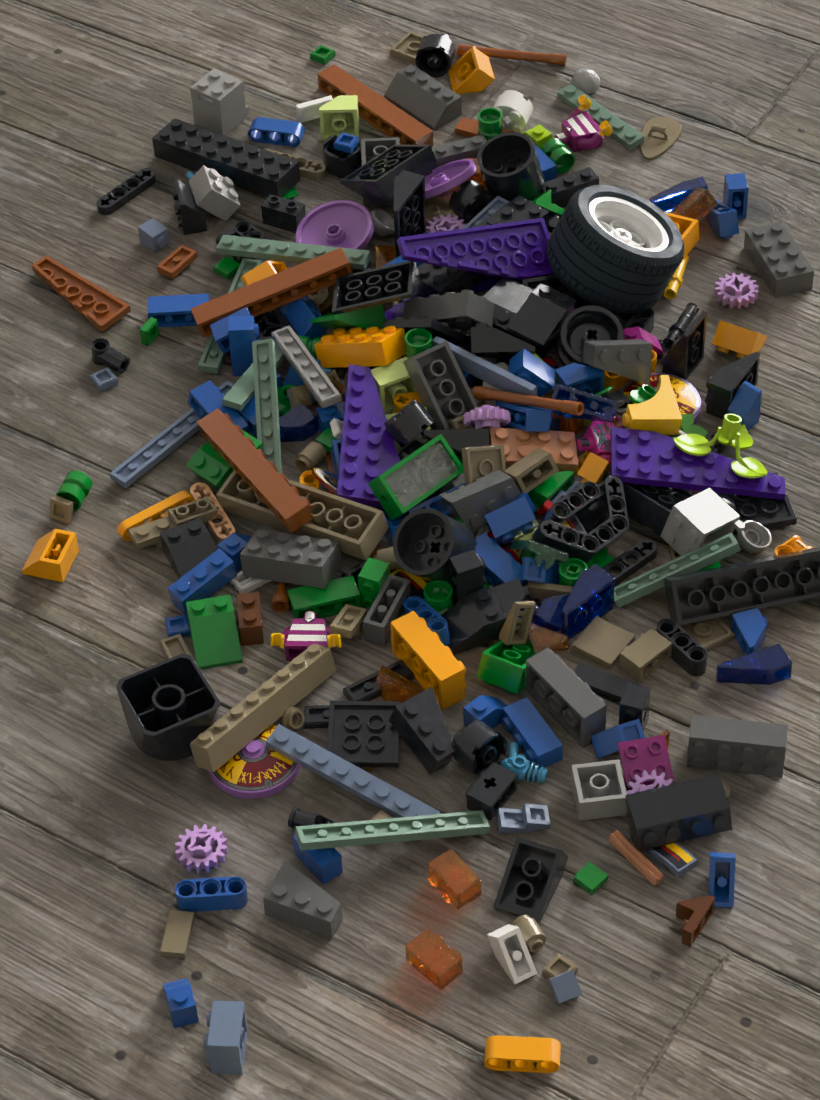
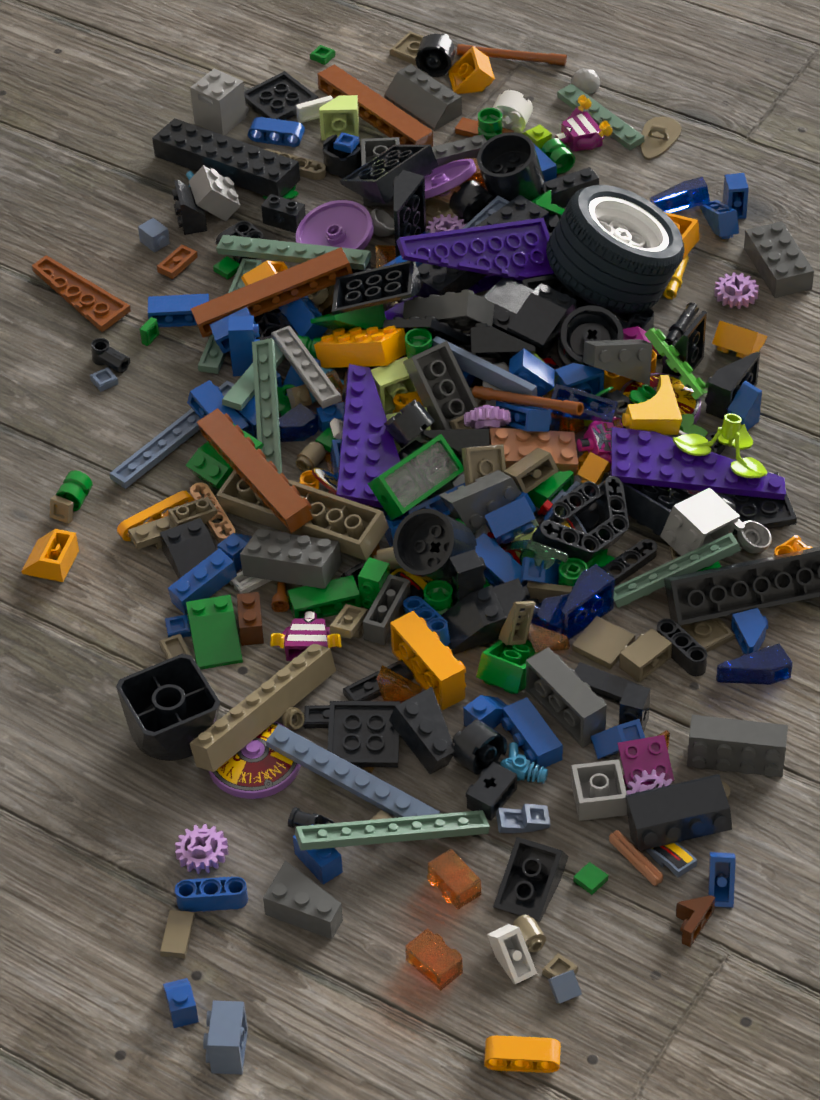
black beam [97,168,156,215] -> none
clear orange brick [670,187,718,222] -> none
none -> black plate [244,71,319,120]
none -> bright green wing [644,328,707,400]

